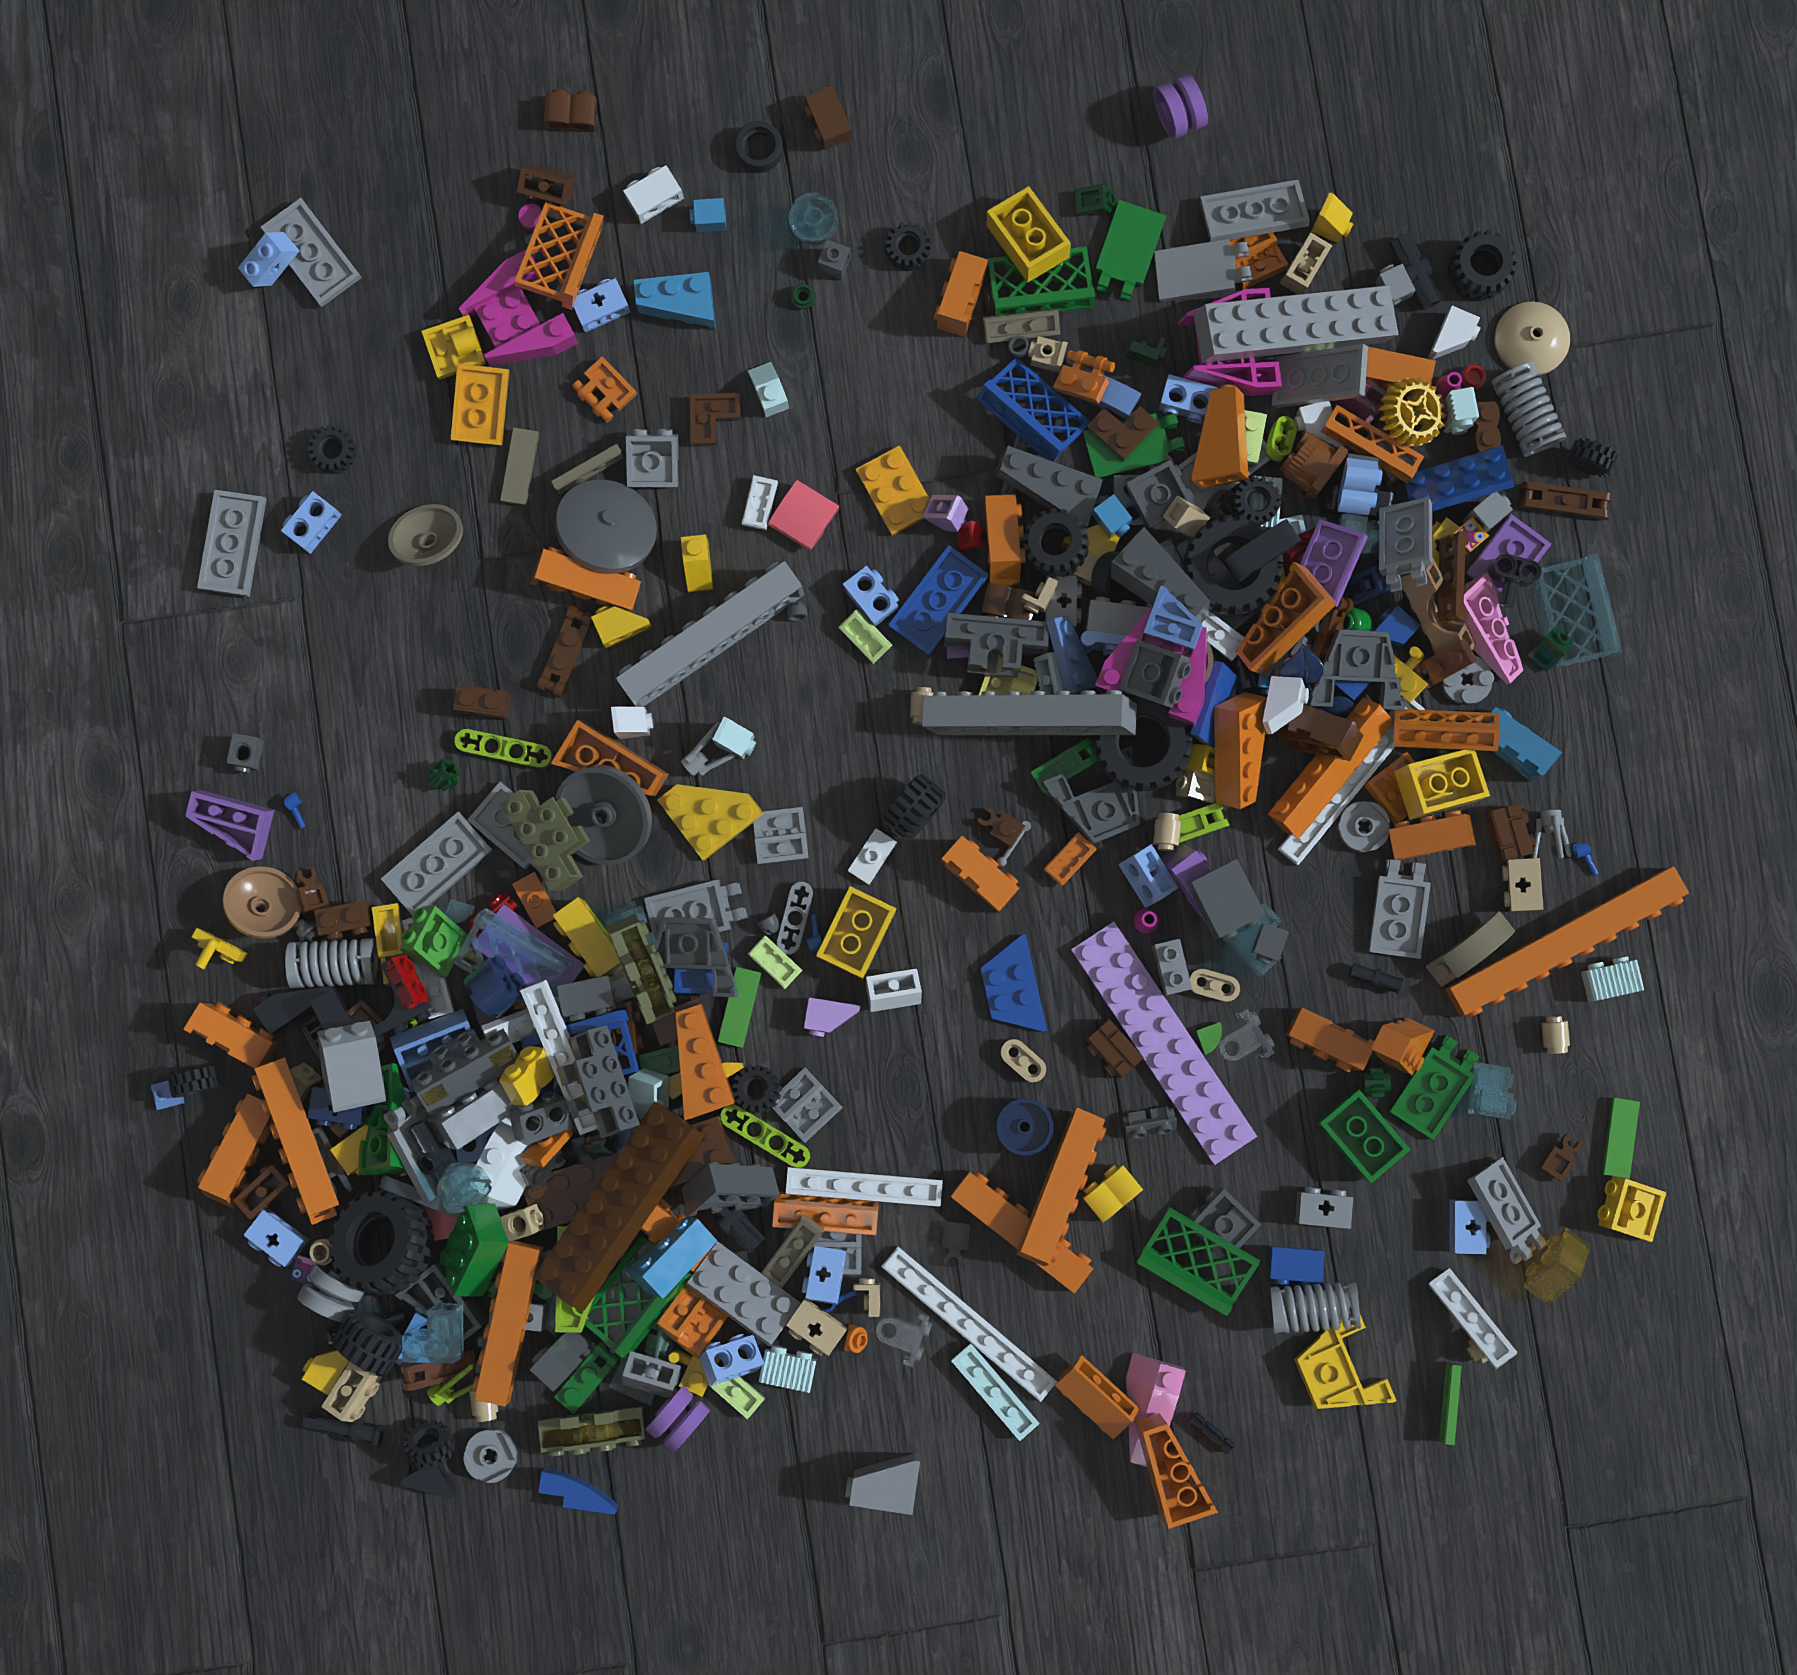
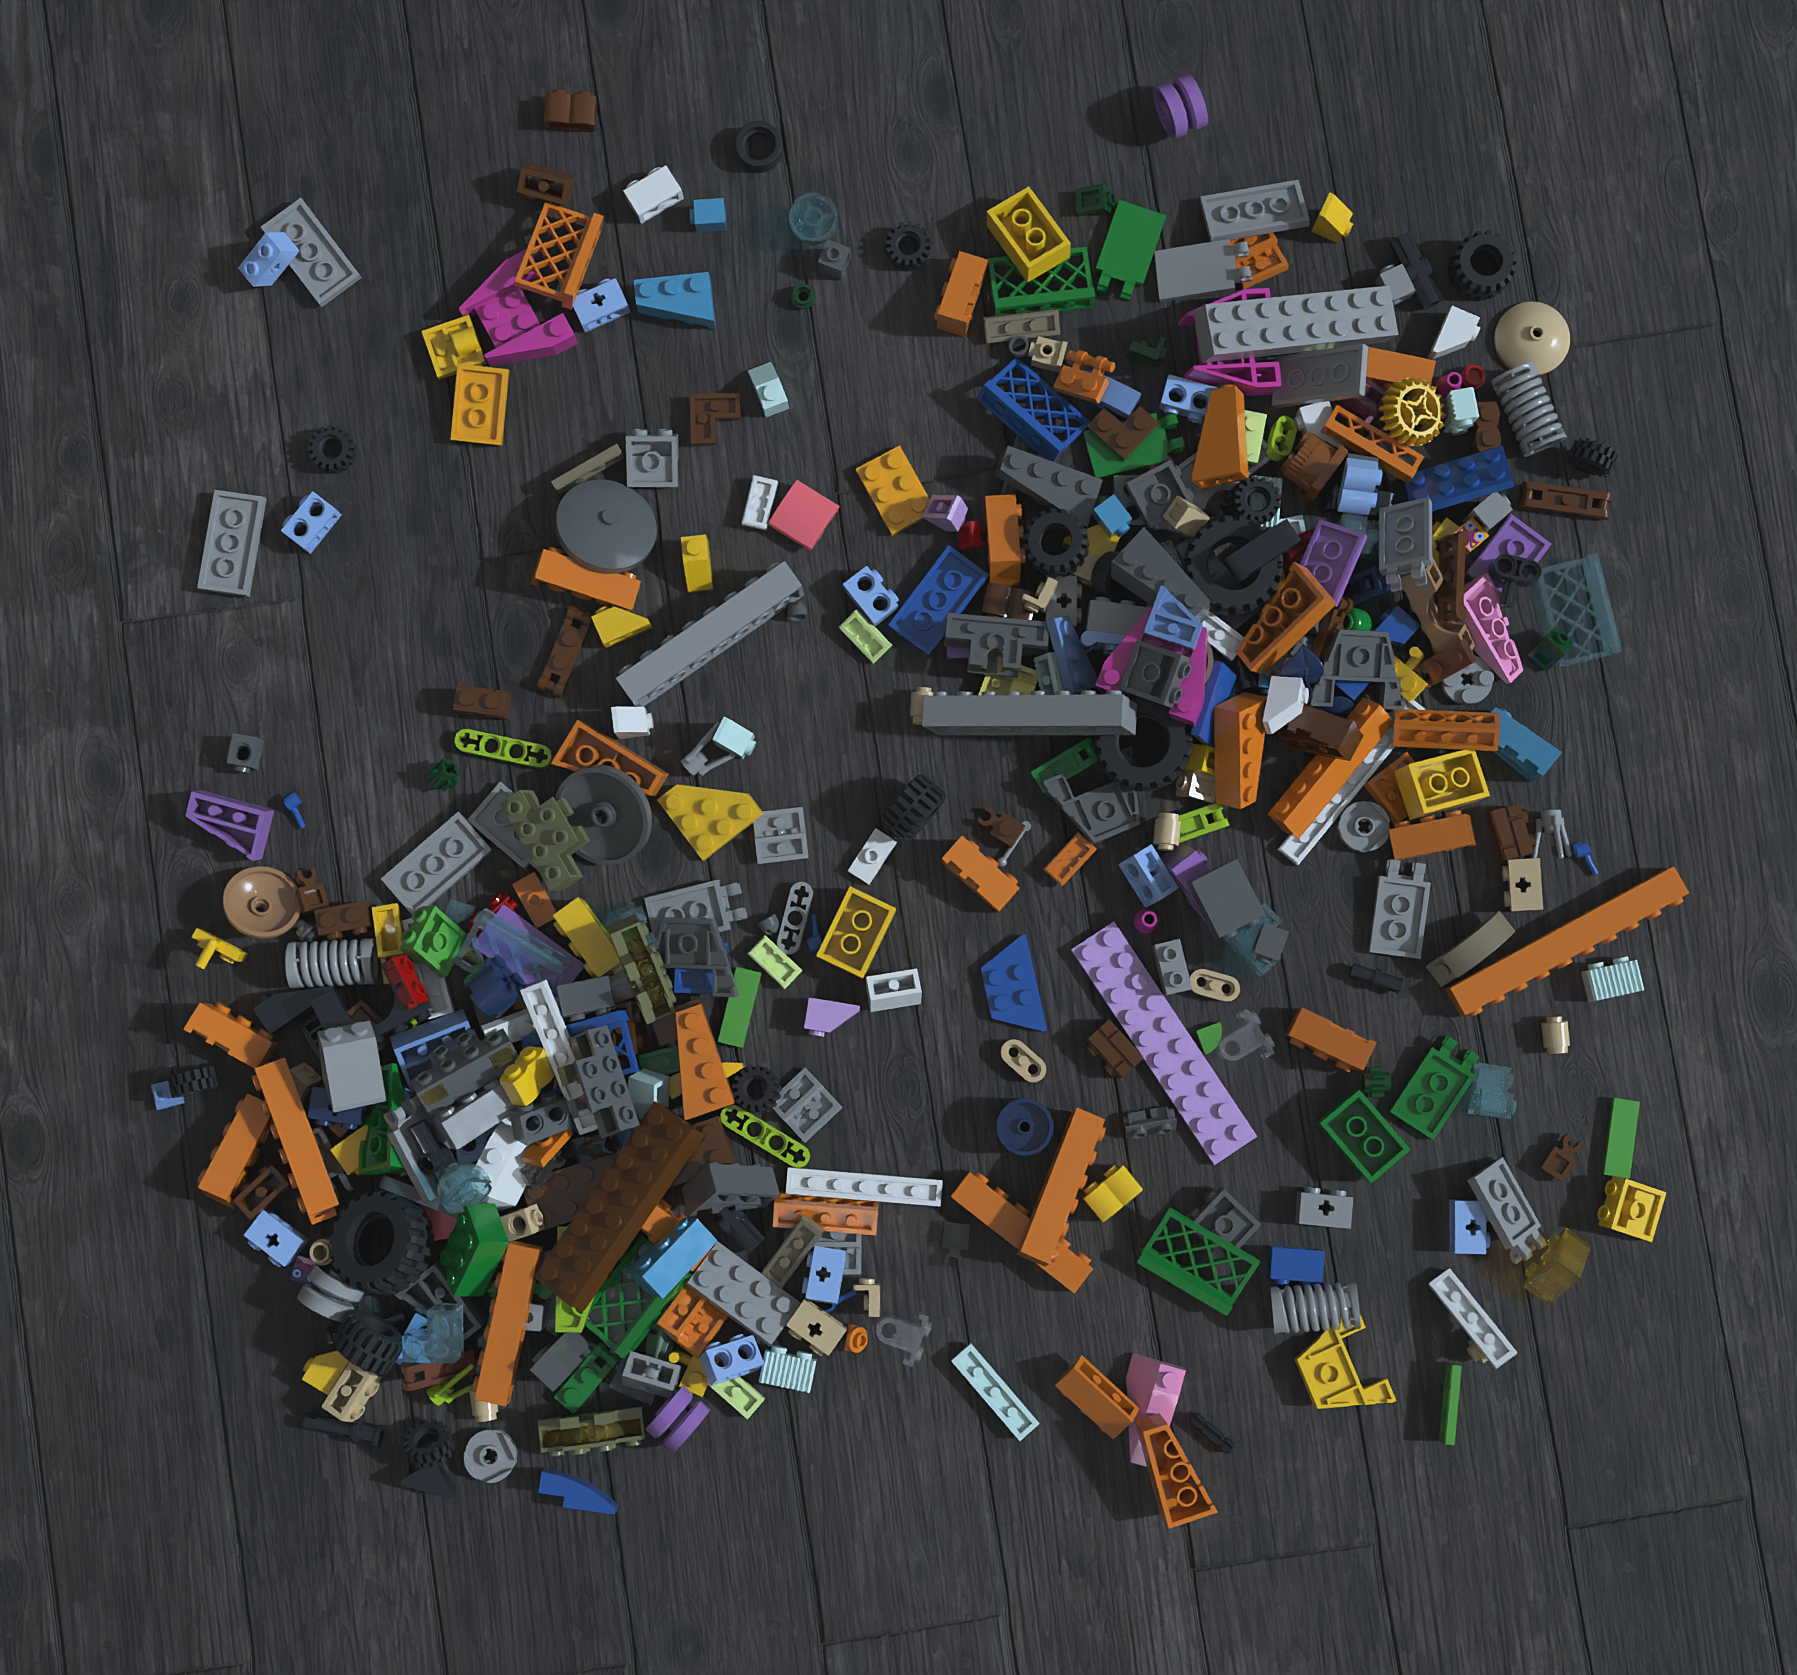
dark tan dish [388,504,463,566] -> none
dark tan tile [500,427,539,506] -> none
dark pink tile [518,204,542,231] -> none
orange plate [572,356,637,423] -> none
reddish brown brick [803,85,852,150] -> none
light grey slope [845,1453,920,1515] -> none
white tile [881,1246,1057,1402] -> none
tan brick [1280,233,1332,295] -> none
orange wedge [1371,1018,1435,1076] -> none

